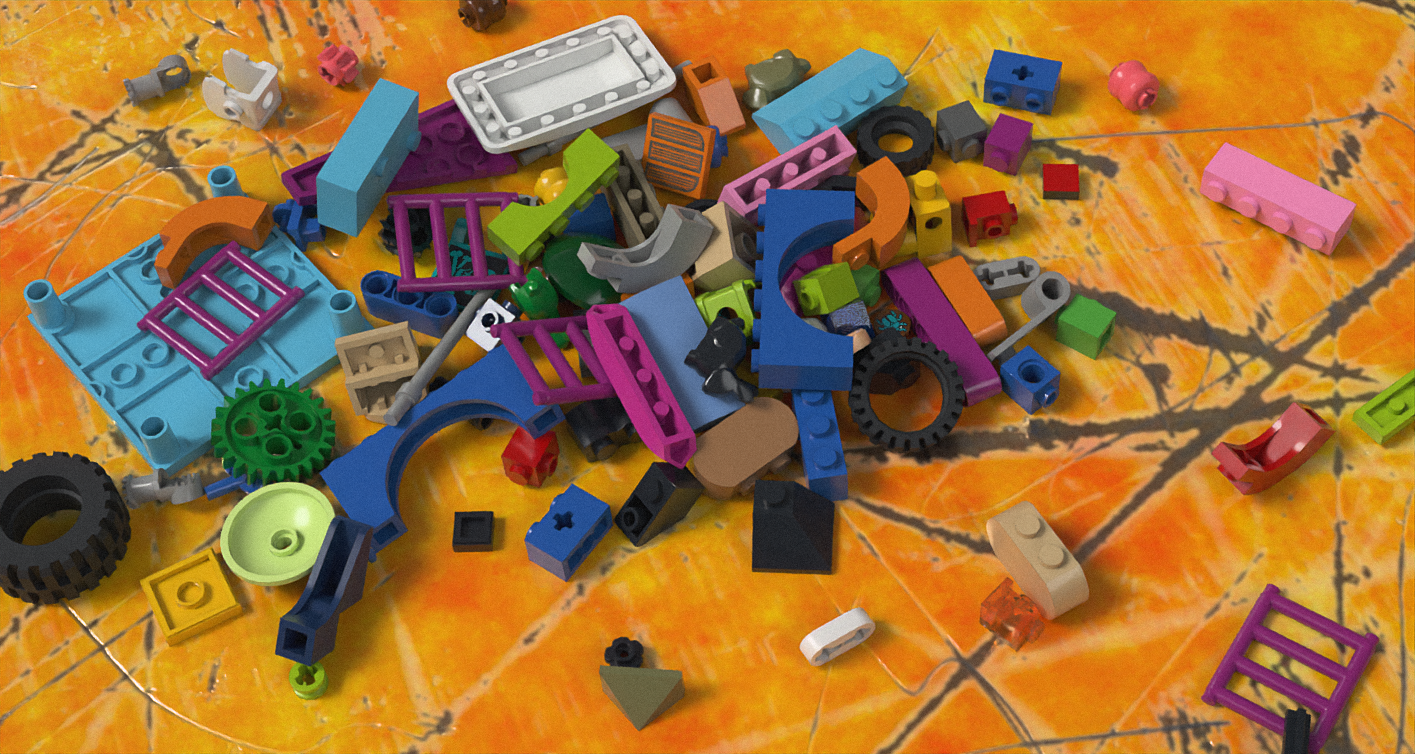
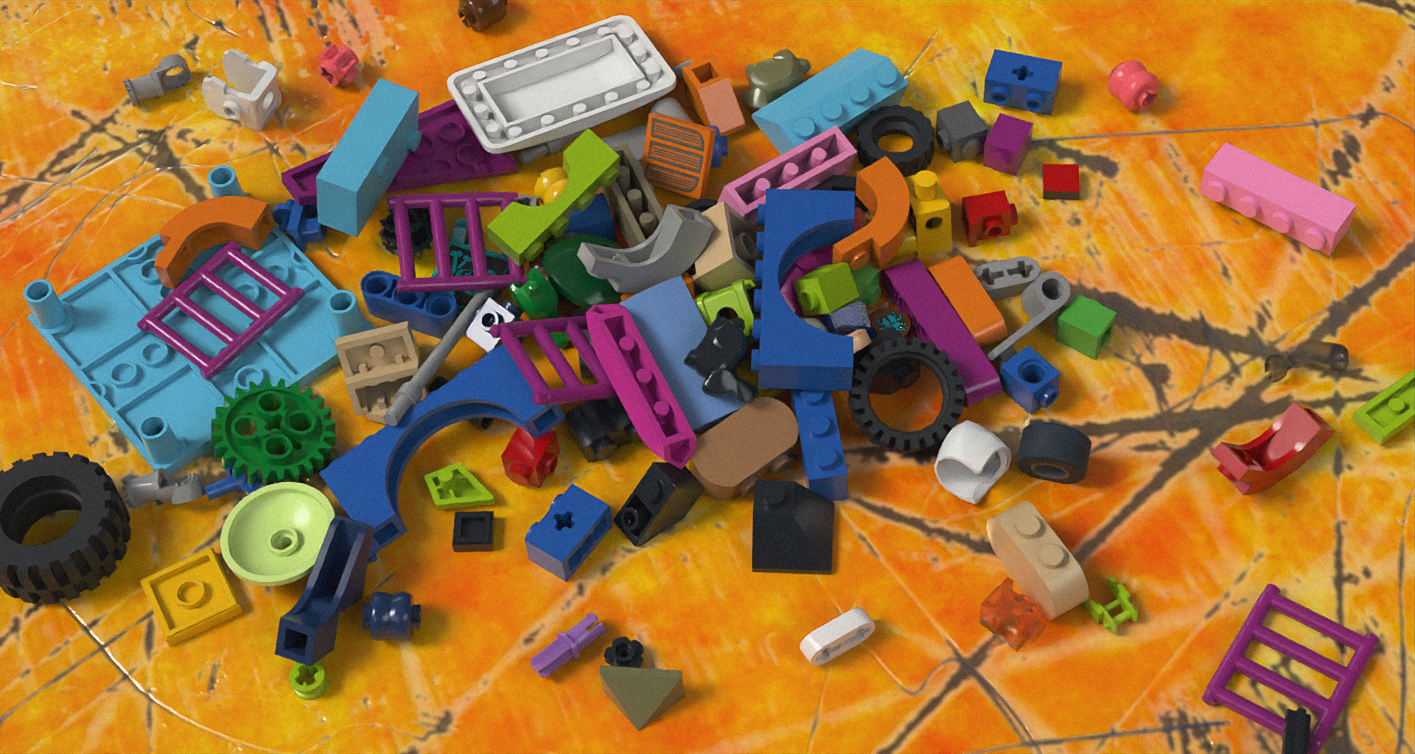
none -> dark blue piece [362,591,421,642]
none -> lime piece [424,462,495,510]
none -> medium lavender axle [530,613,606,678]
none -> white piece [934,420,1012,504]
none -> black wheel [1016,422,1092,484]
none -> lime piece [1081,576,1139,634]
none -> clear smoke arm [1265,340,1350,382]

